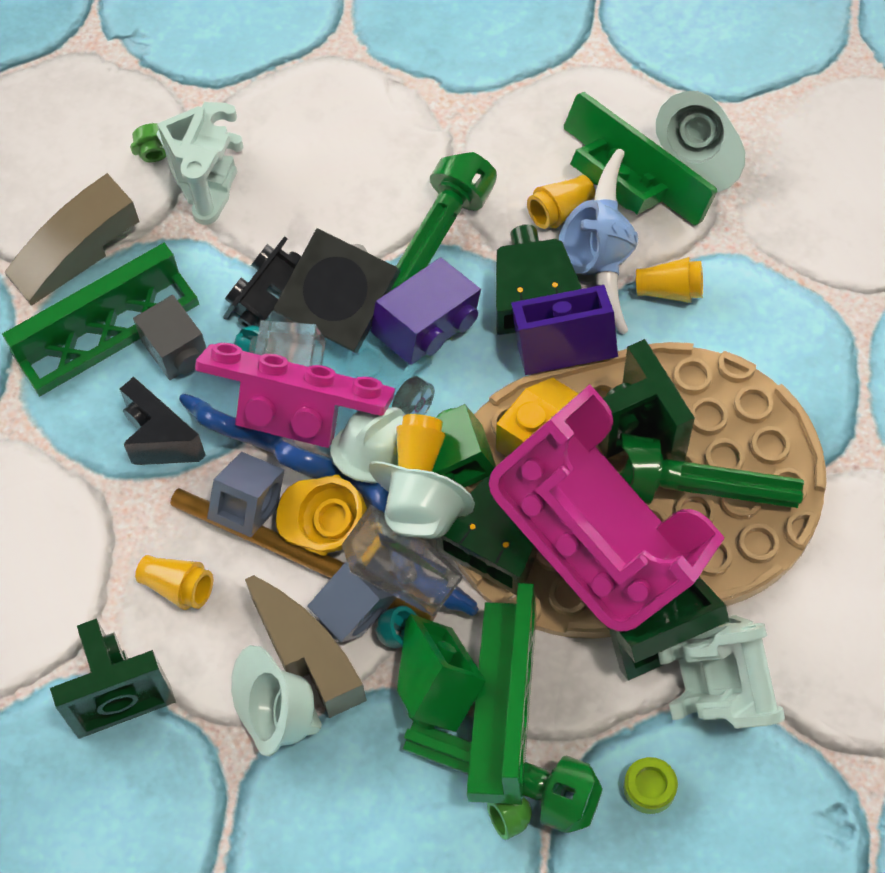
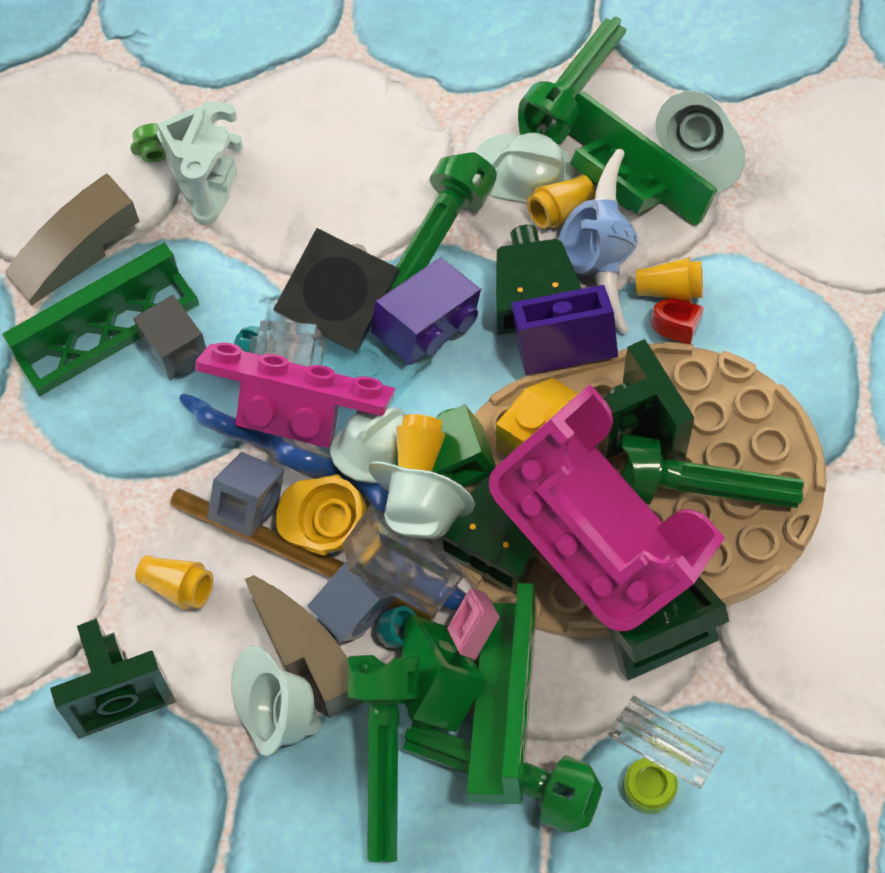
black slope [119,376,206,465] -> none
black hinge [223,236,301,328] -> none
clear smoke tile [392,376,435,415] -> none
bright green hinge [487,796,532,840] -> none
light aqua piece [658,615,785,728] -> none
none -> green piece [348,655,419,862]
none -> bright pink tile [447,588,500,660]
none -> light aqua piece [472,133,575,203]
none -> green piece [518,16,627,144]
none -> clear tile [608,695,725,789]
none -> red tile [651,299,704,345]

